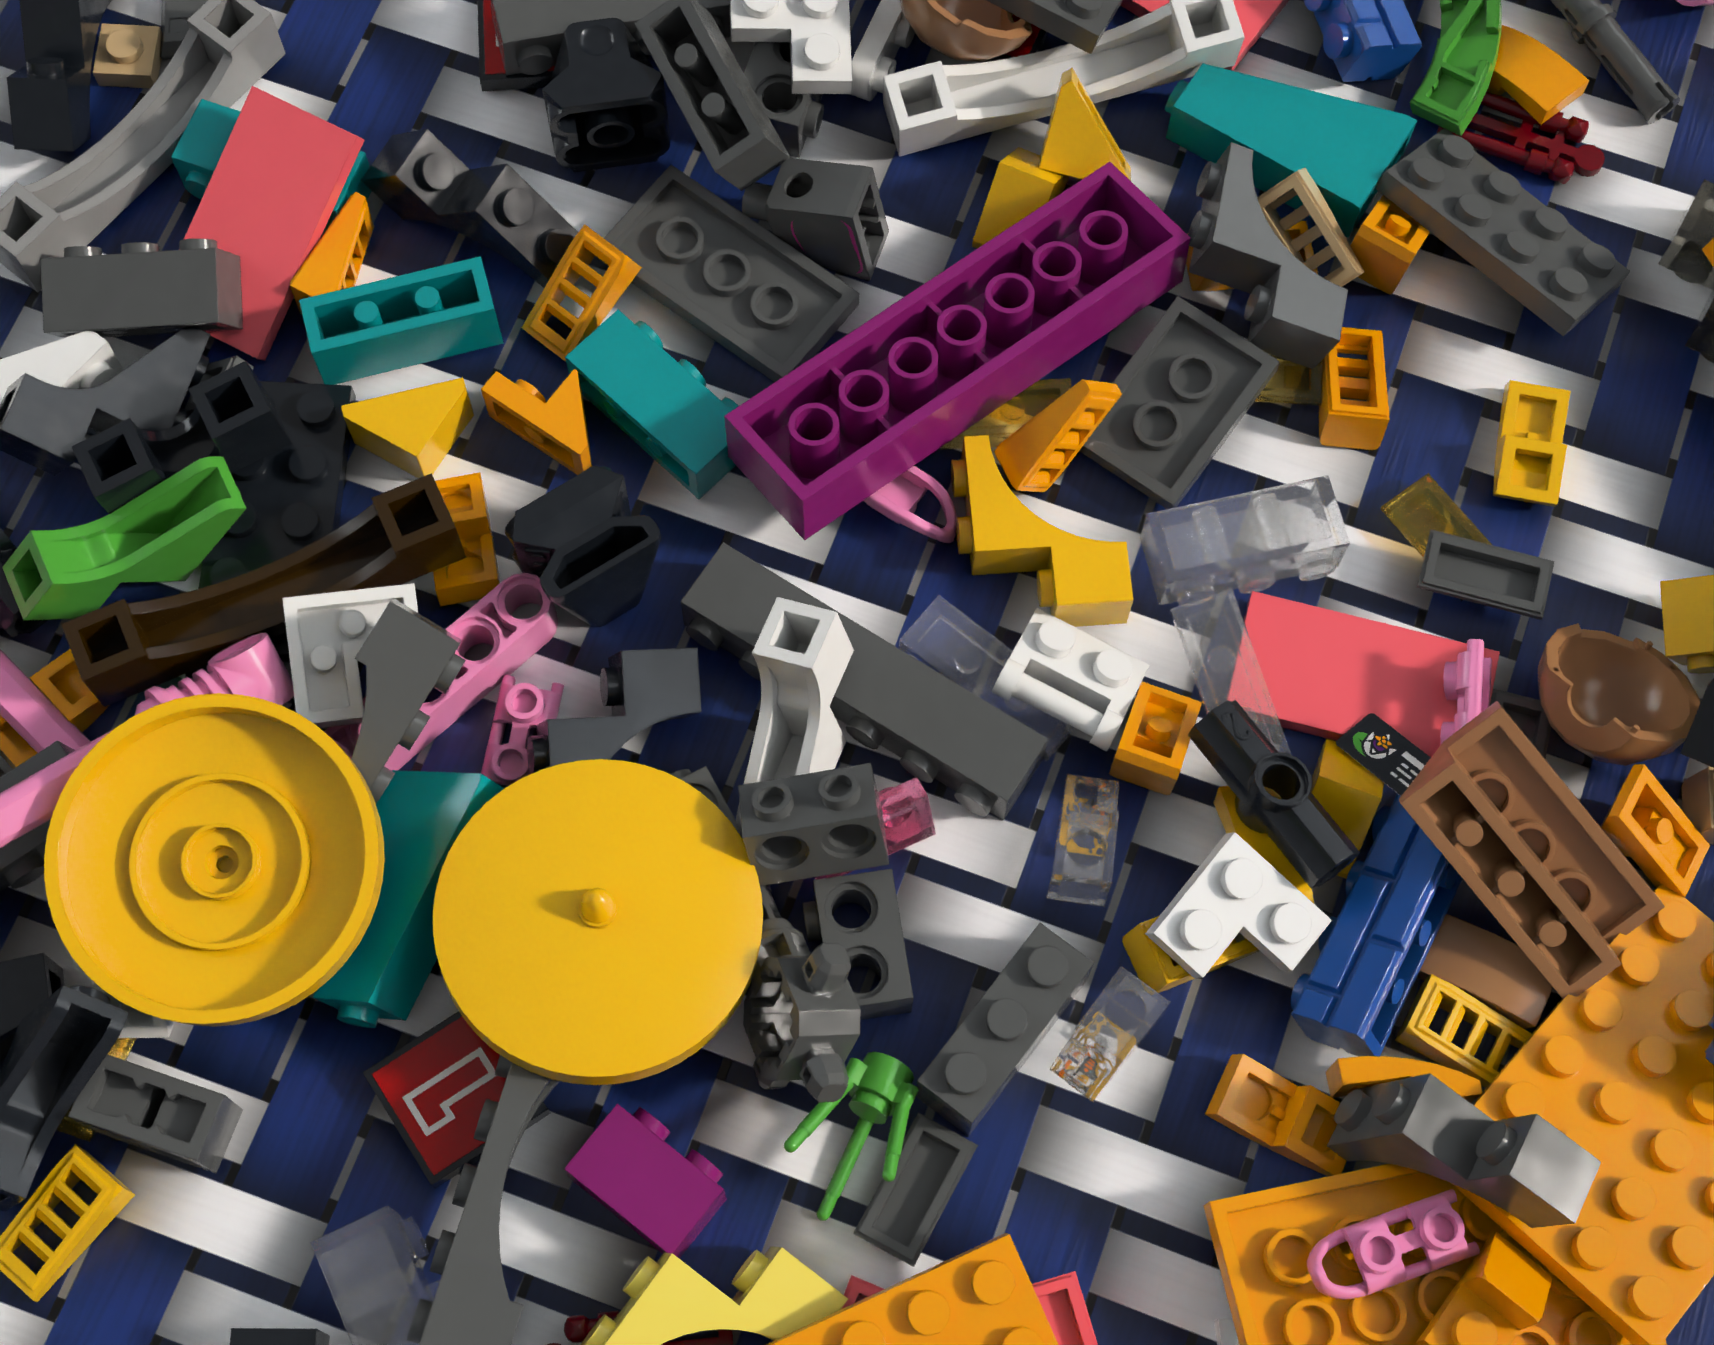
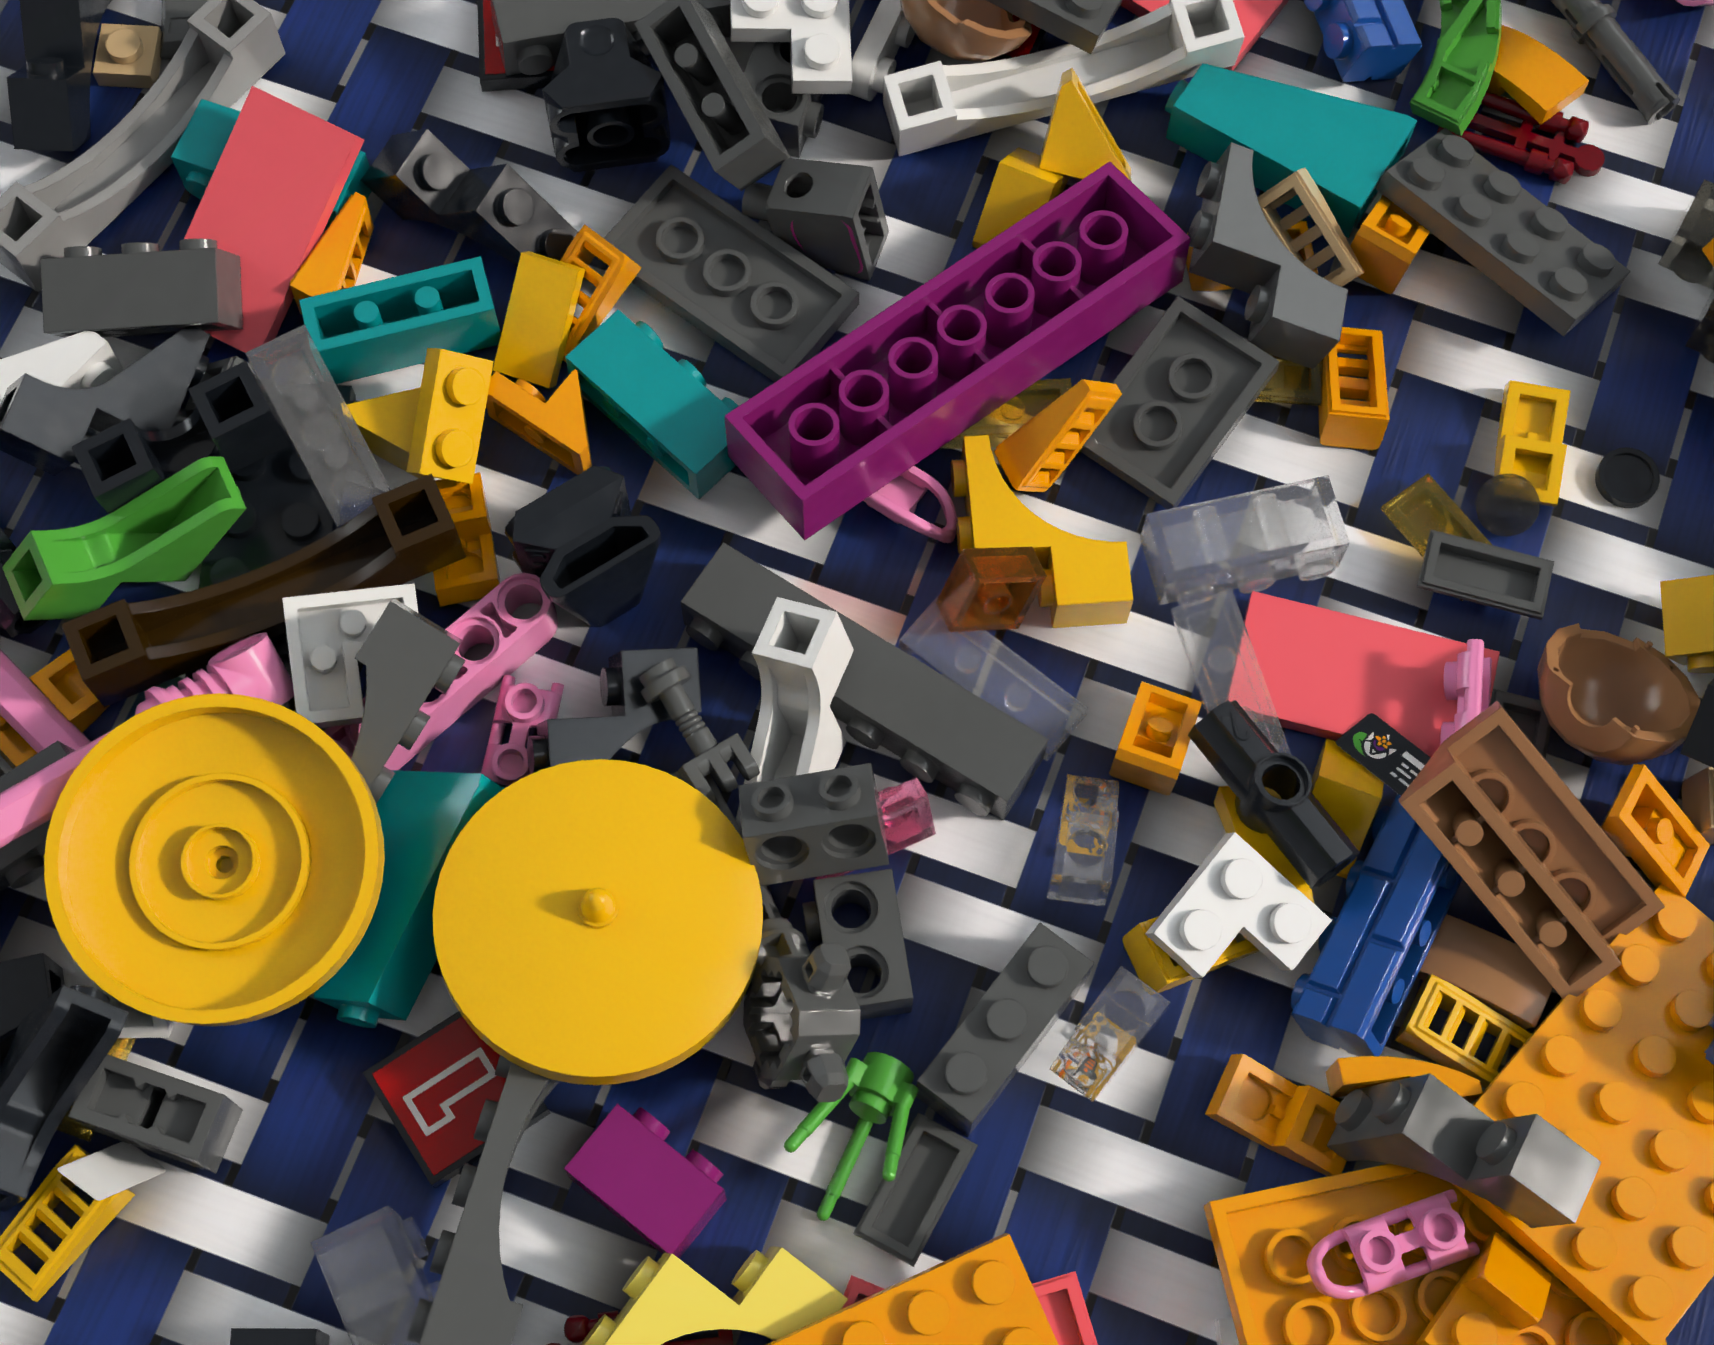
white plate [991,608,1150,752] -> none
none -> white sticker [57,1142,166,1201]
none -> clear brick [246,325,391,529]
none -> yellow plate [406,348,494,484]
none -> yellow tile [492,251,585,388]
none -> dark grey hinge [639,658,760,802]
none -> clear orange piece [936,546,1047,632]
none -> clear smoke piece [1475,474,1540,536]
none -> black piece [1595,447,1660,508]

